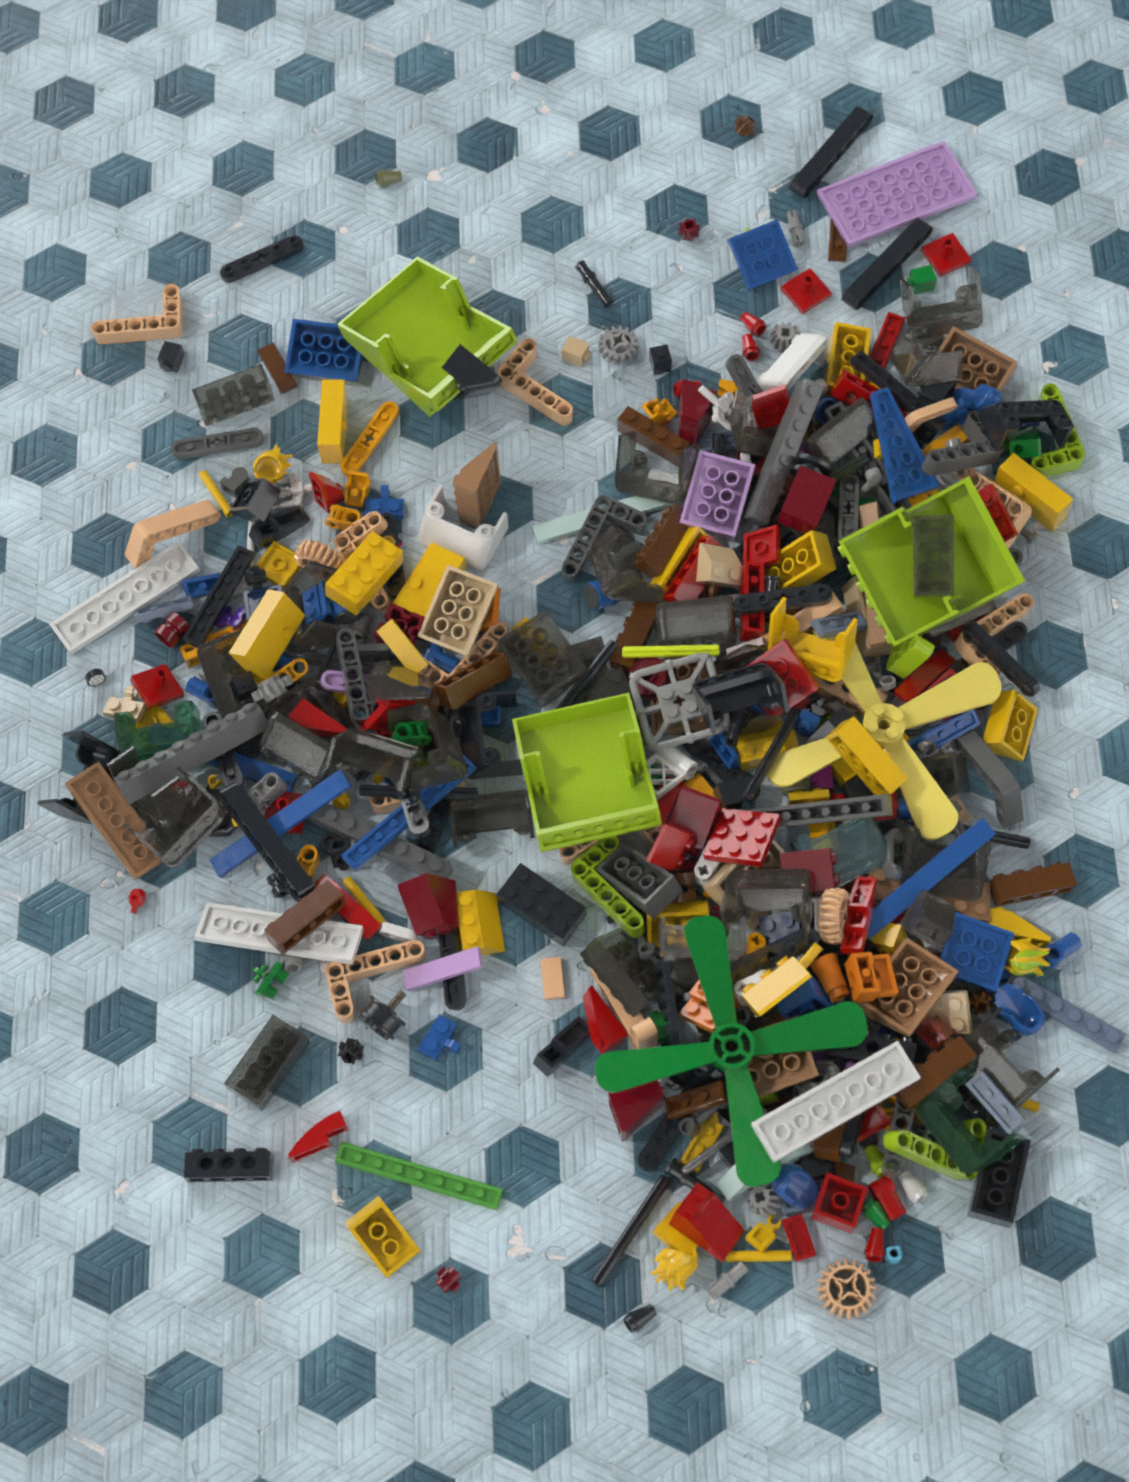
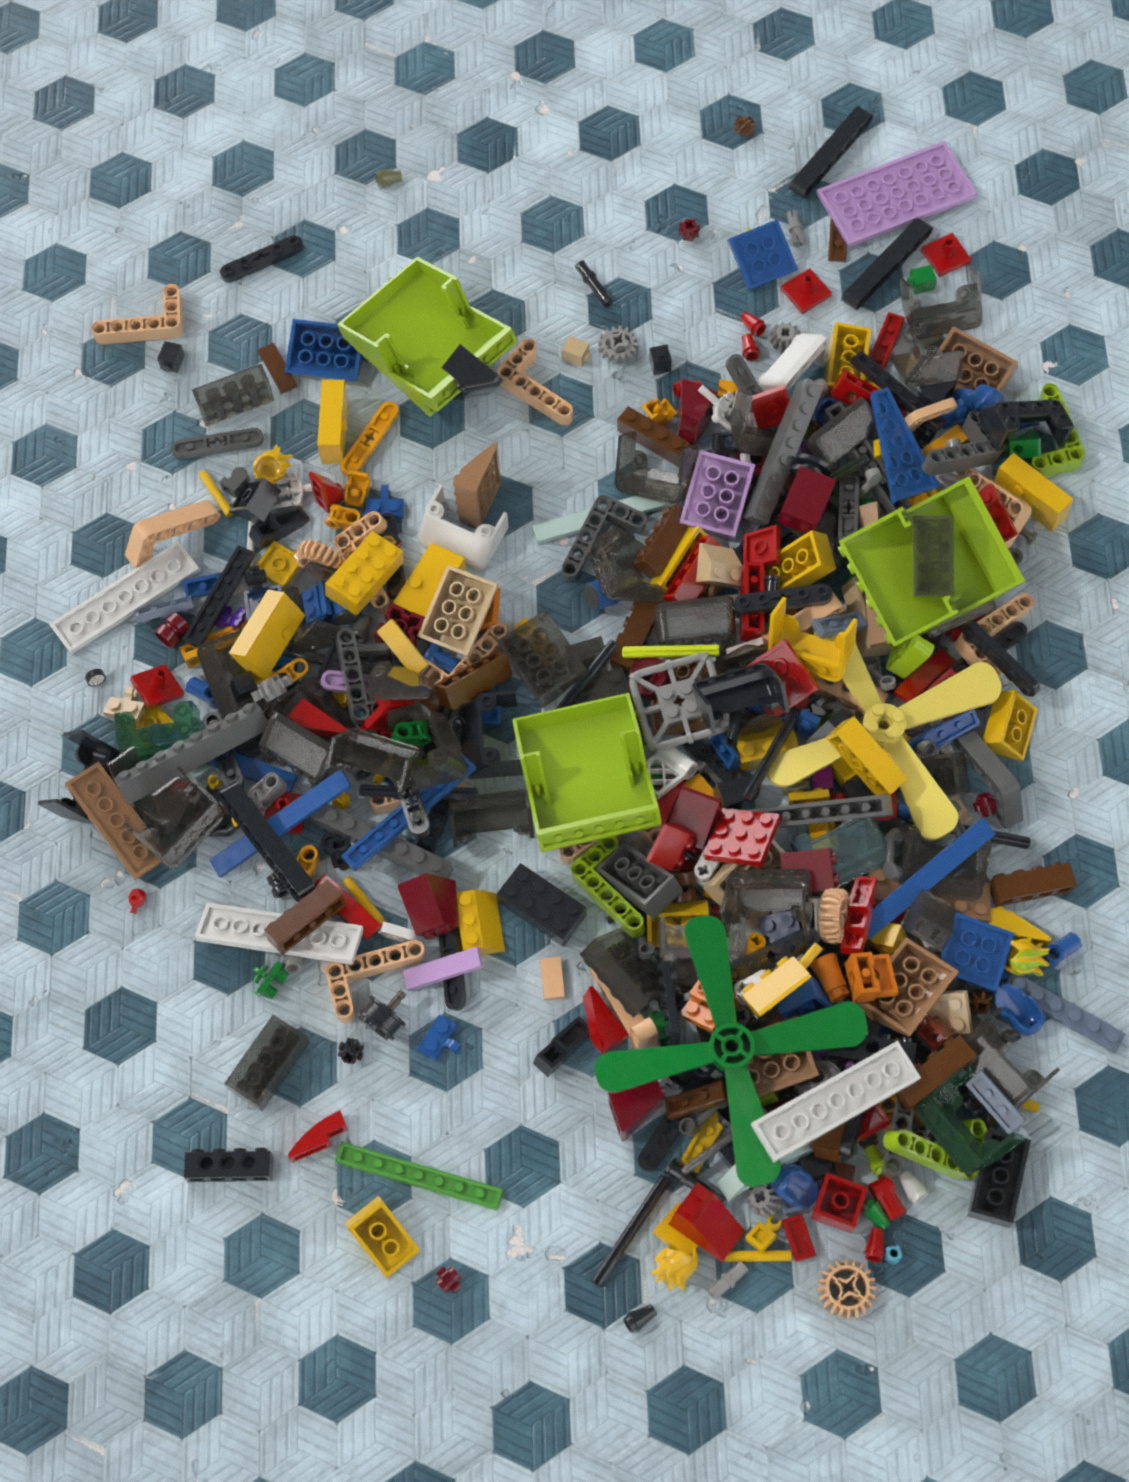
none -> dark red gear [972,792,997,817]

